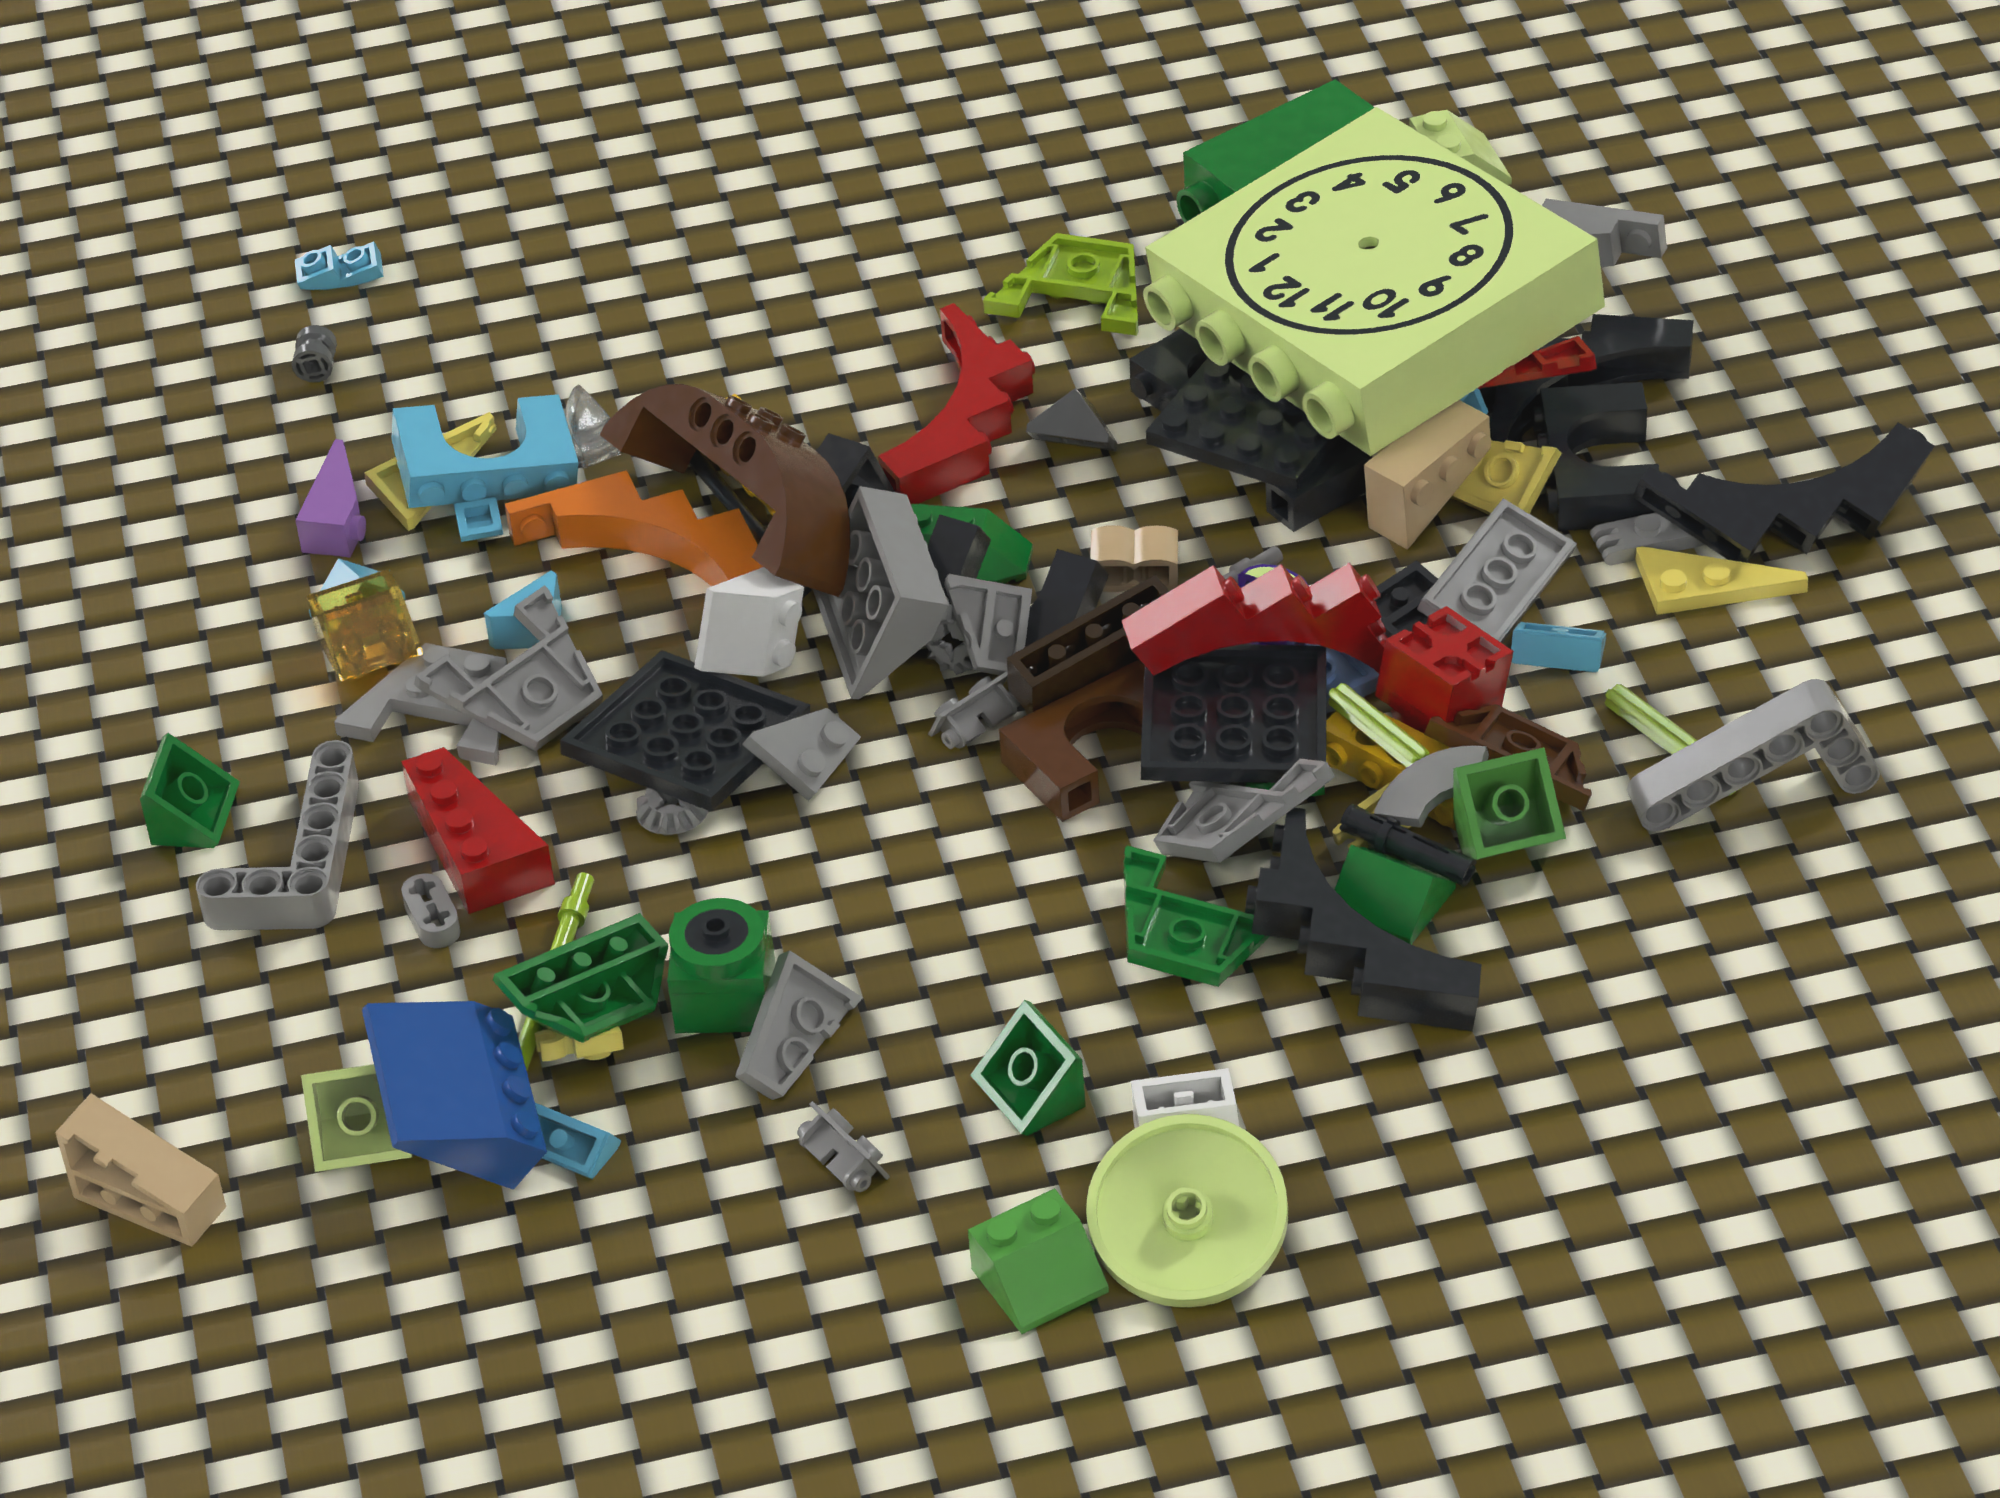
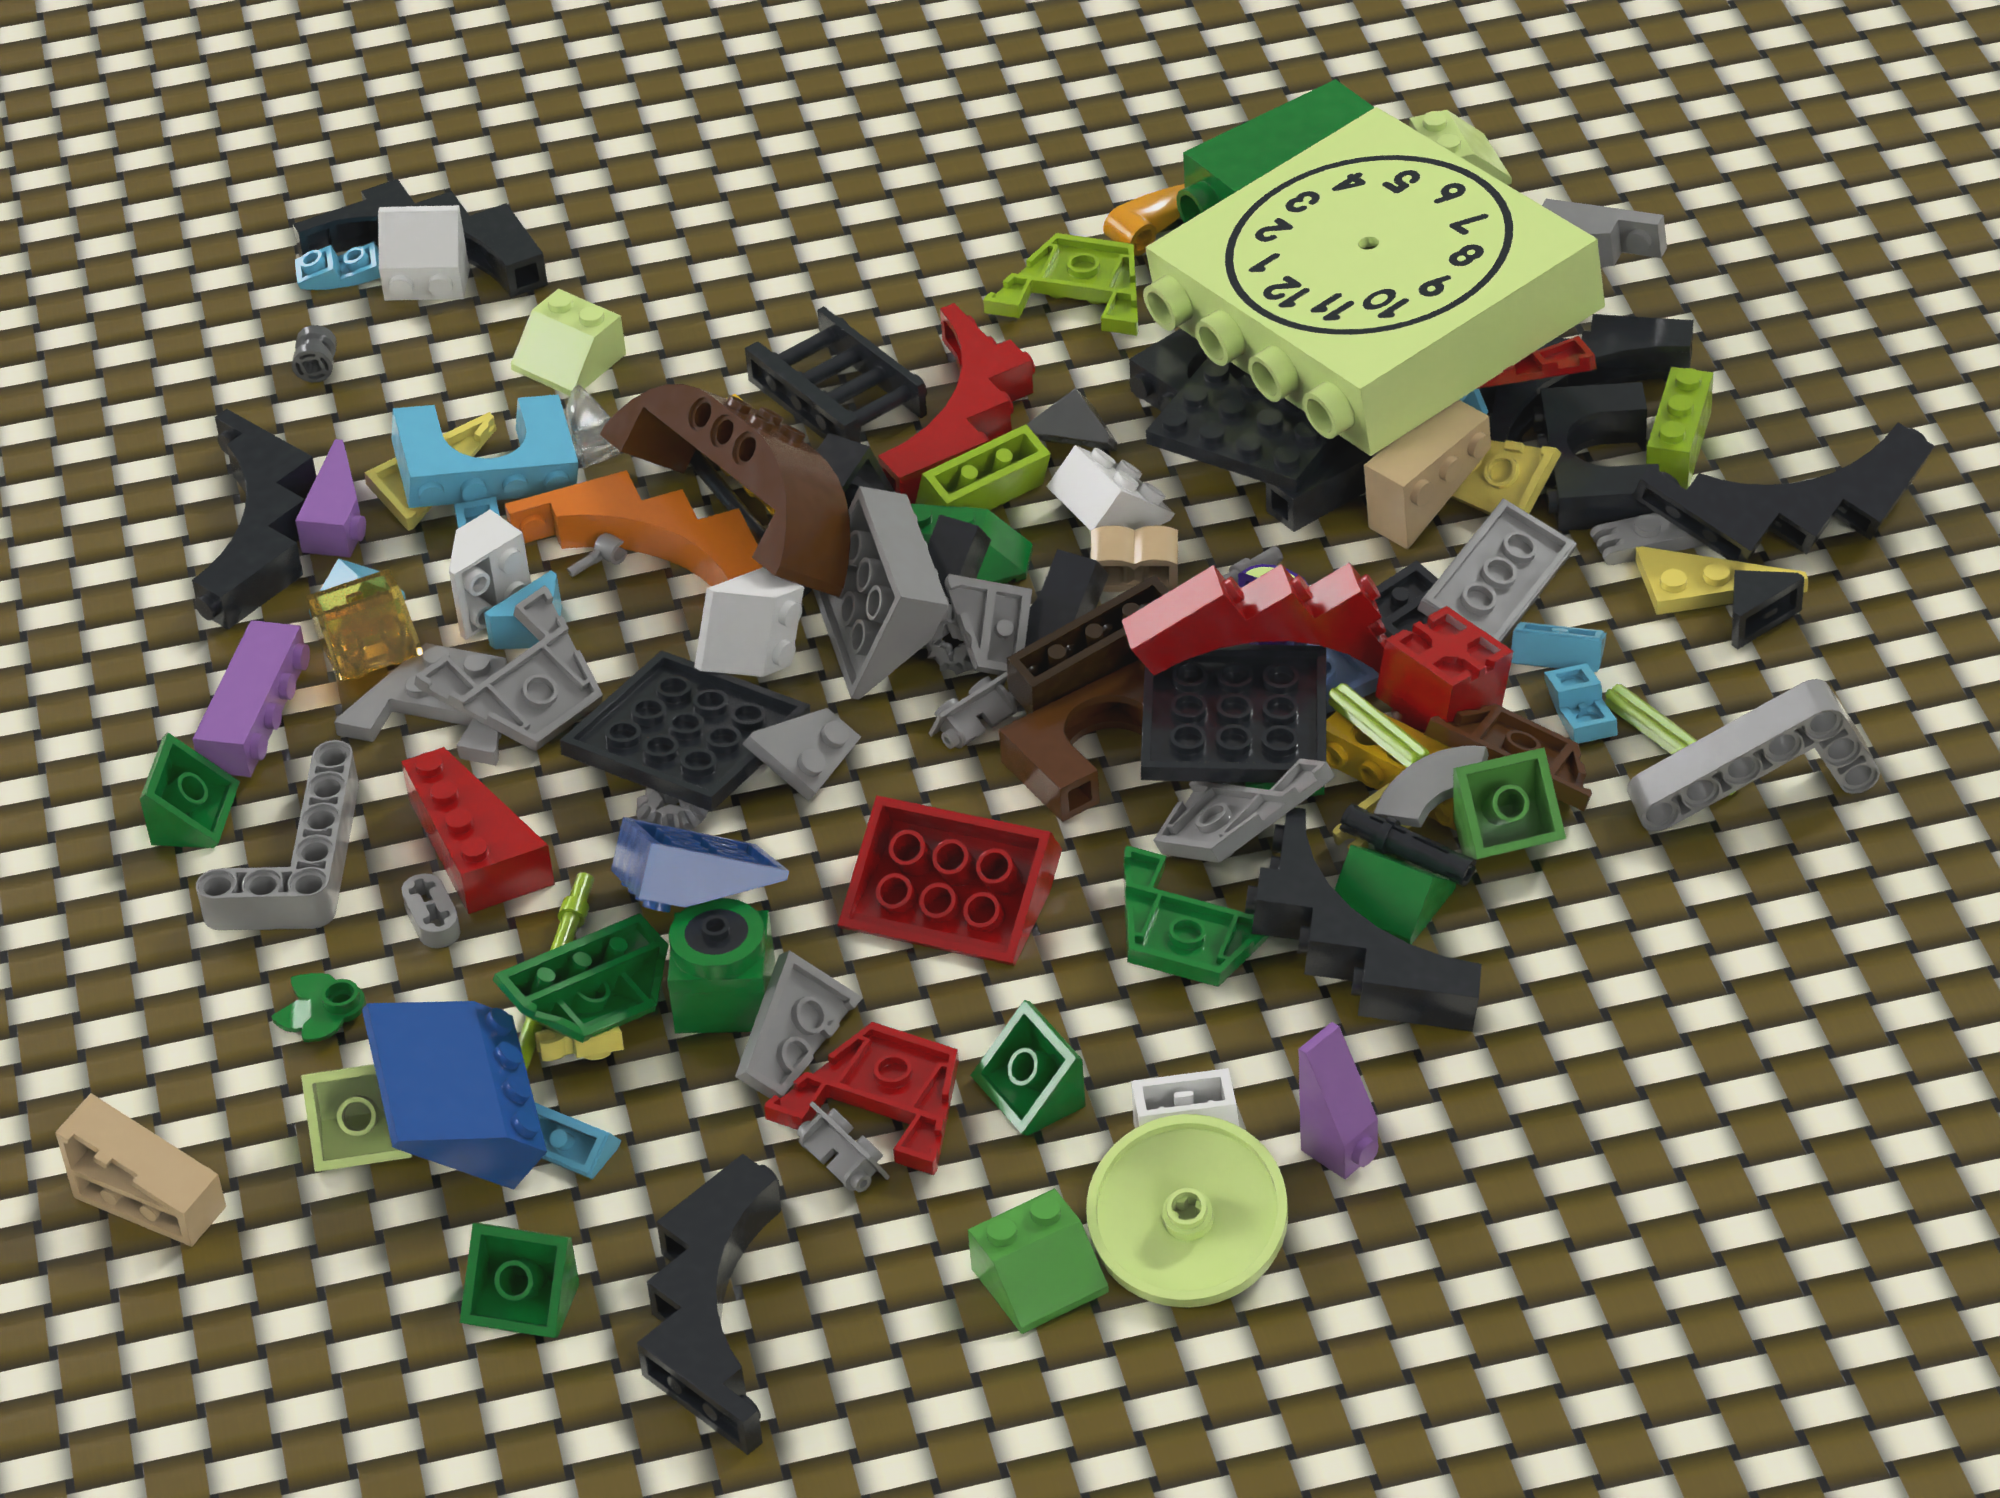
none -> black arch [192,409,317,630]
none -> medium lavender brick [193,620,310,777]
none -> green plate [271,973,366,1042]
none -> black arch [293,179,548,298]
none -> white slope [378,205,470,301]
none -> white slope [449,509,531,640]
none -> green slope [459,1222,580,1338]
none -> yellowish green slope [511,288,626,398]
none -> light grey hand [567,533,627,577]
none -> slope [611,817,789,912]
none -> black arch [637,1154,781,1455]
none -> black fence [745,306,927,443]
none -> red wing [764,1022,959,1175]
none -> red slope [837,795,1062,966]
none -> lime brick [915,424,1051,510]
none -> white slope [1046,445,1175,531]
none -> light orange piece [1103,184,1185,256]
none -> medium lavender slope [1298,1022,1379,1179]
none -> medium azure slope [1544,663,1618,744]
none -> lime brick [1646,367,1713,490]
none -> black slope [1731,570,1804,650]

